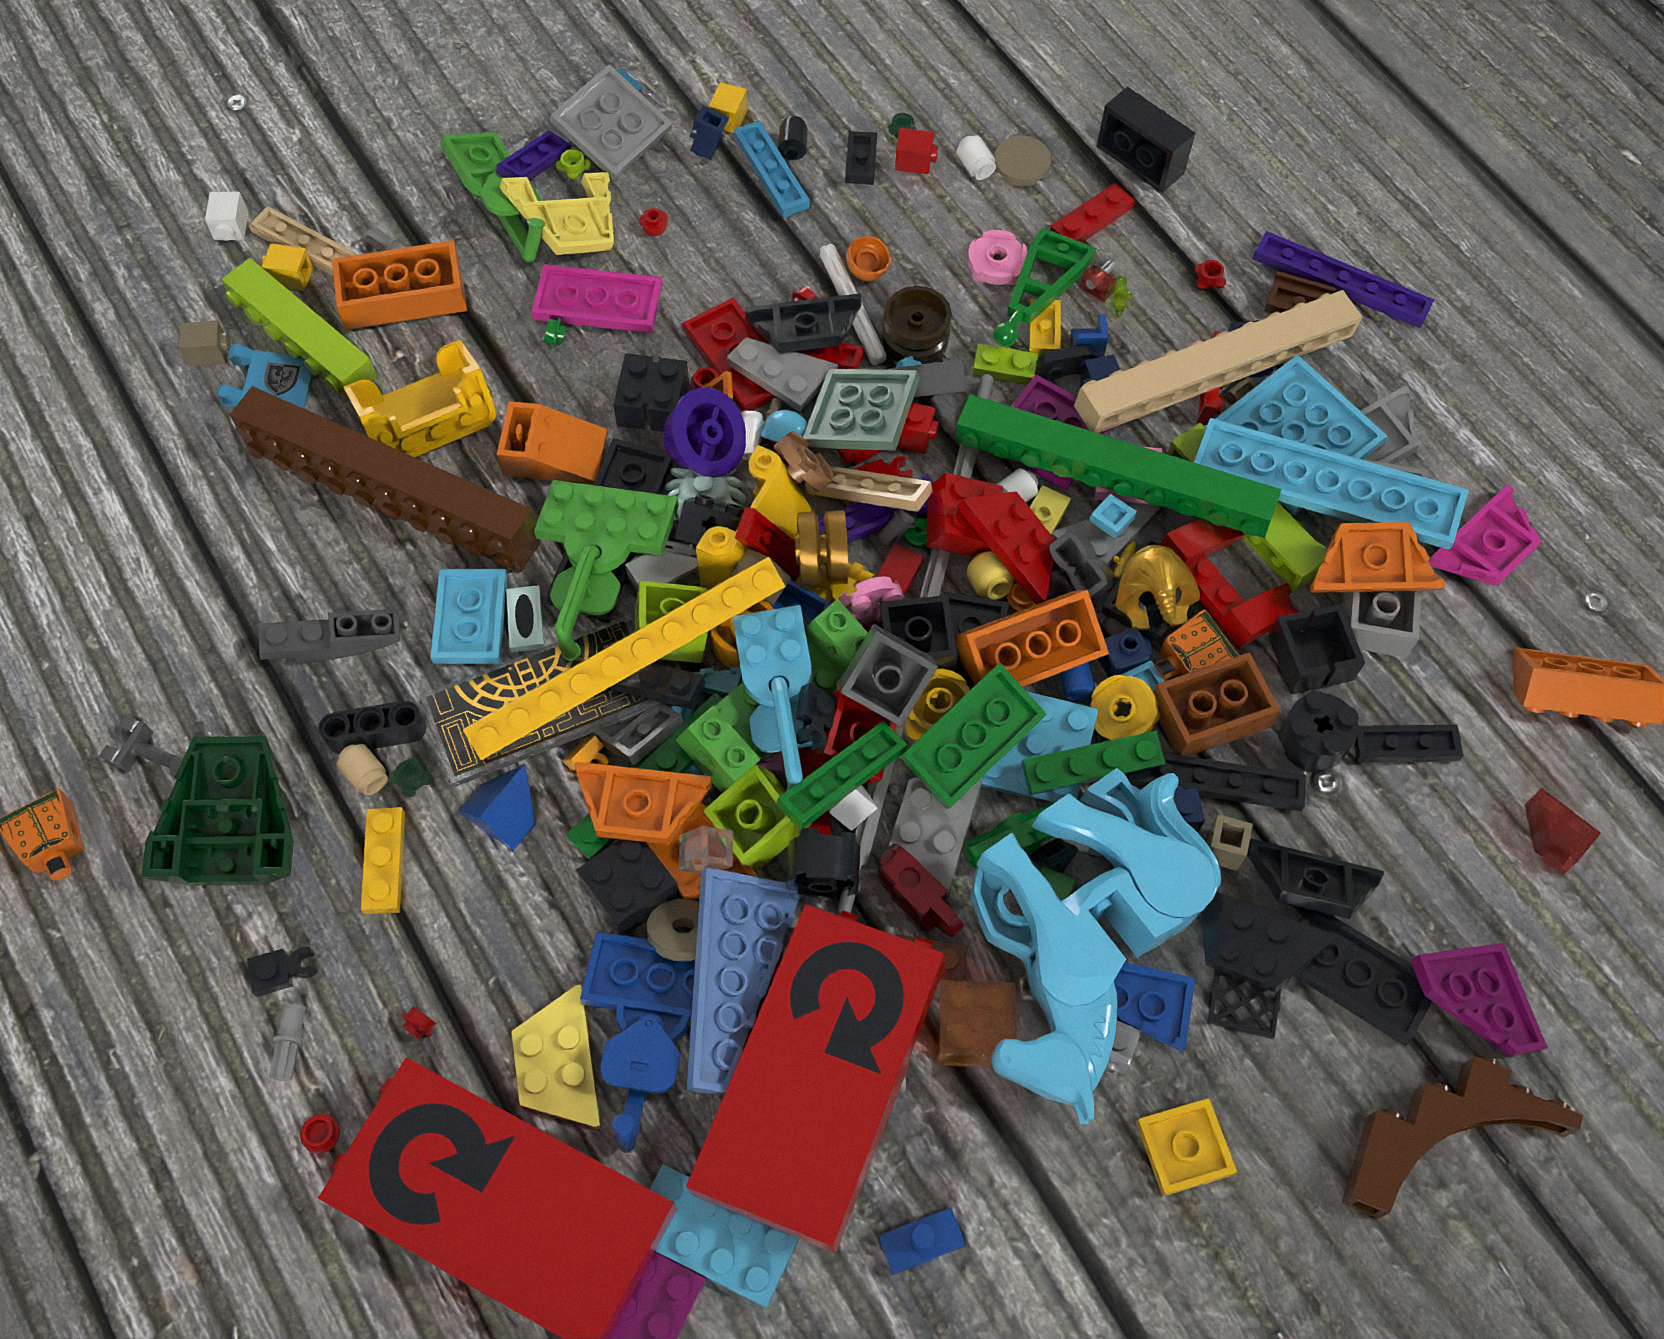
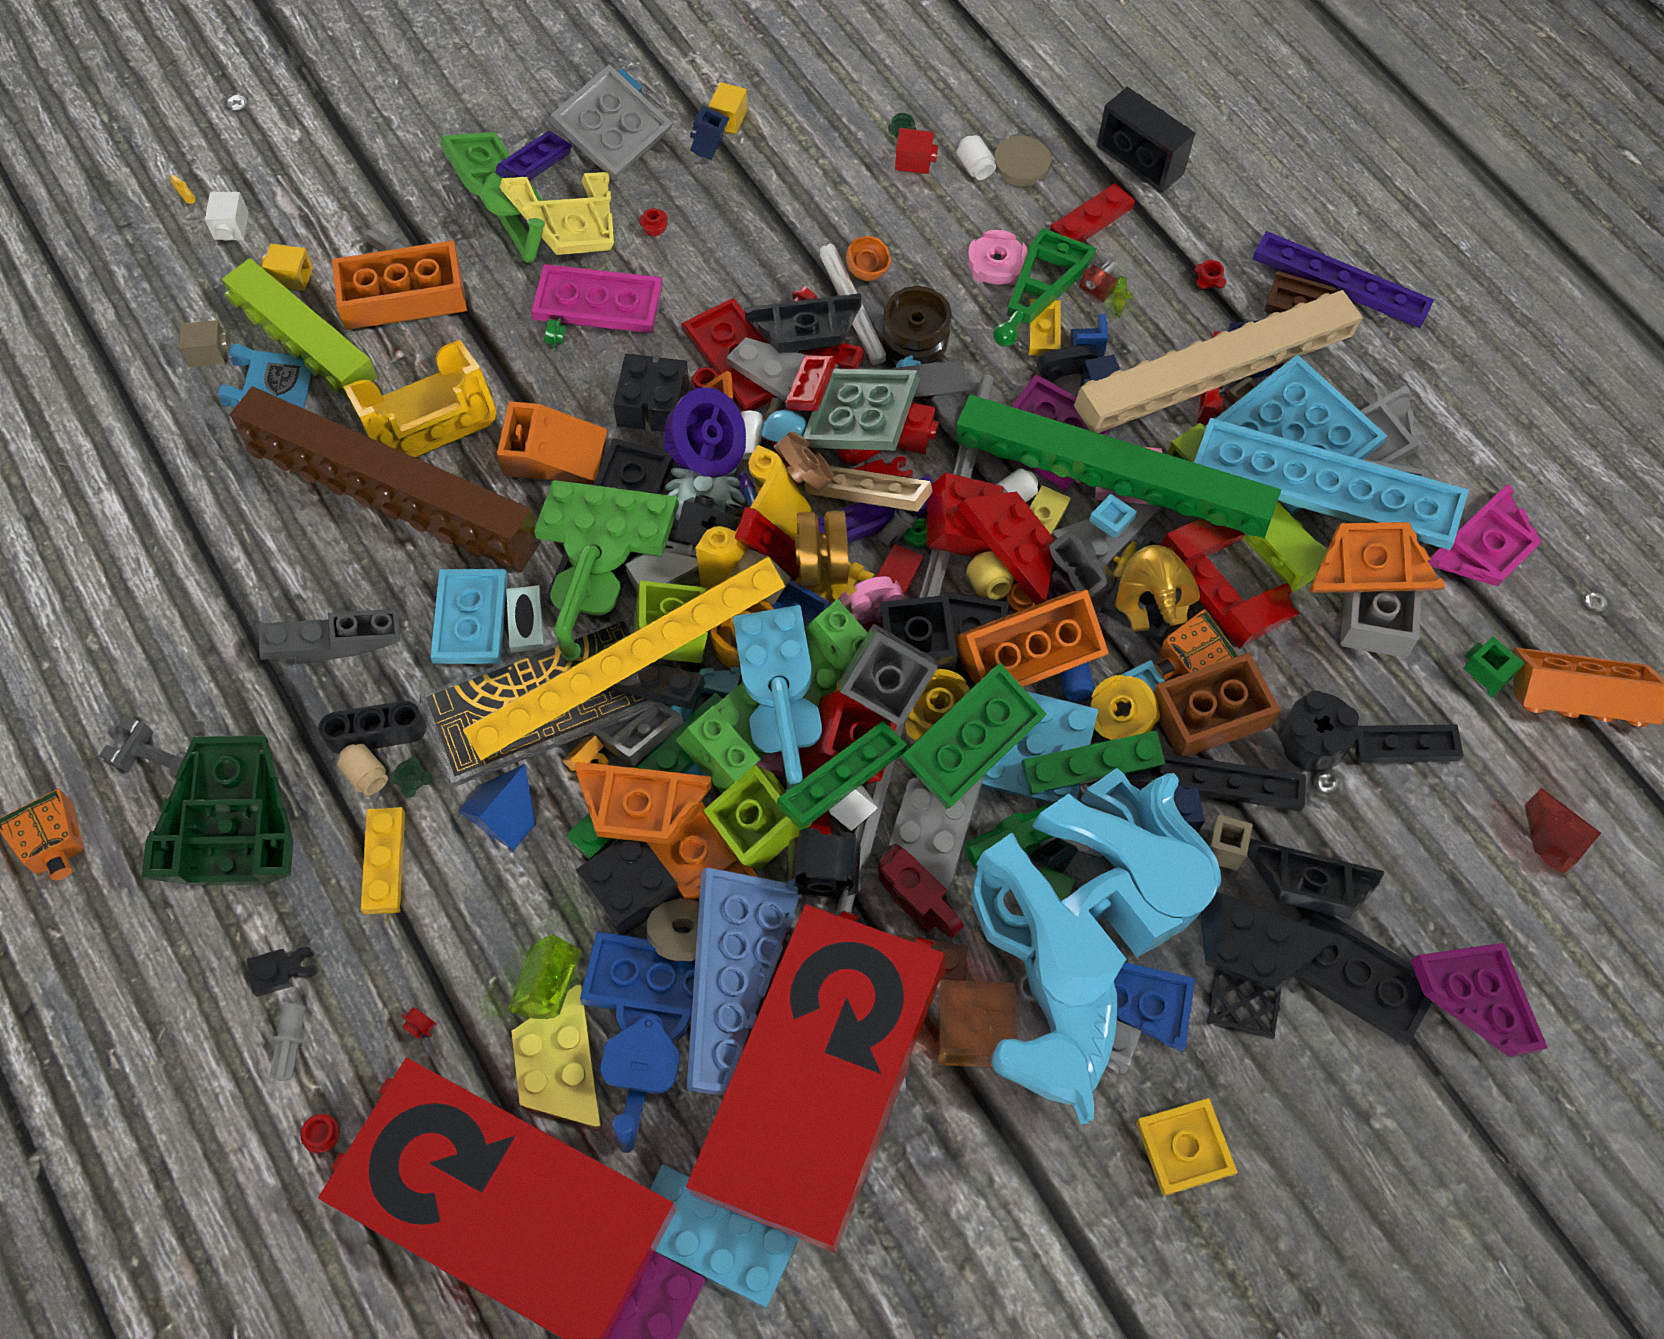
tan tile [249,206,359,276] -> none
lime plate [556,149,591,180] -> none
clear brick [679,826,733,874] -> none
dark azure plate [734,120,810,218] -> none
black brick [778,116,808,160] -> none
black plate [796,683,837,751] -> none
black plate [845,131,877,185] -> none
blue tile [878,1207,966,1276] -> none
lime plate [972,343,1039,384] -> none
dark blue brick [1097,626,1152,678] -> none
black piece [1268,604,1365,694] -> none
reddish brown arch [1342,1056,1583,1219] -> none
none -> yellow helmet [170,174,196,204]
none -> clear neon green brick [507,934,582,1019]
none -> piece [737,472,757,508]
none -> red plate [785,356,836,411]
none -> green brick [1463,637,1525,698]

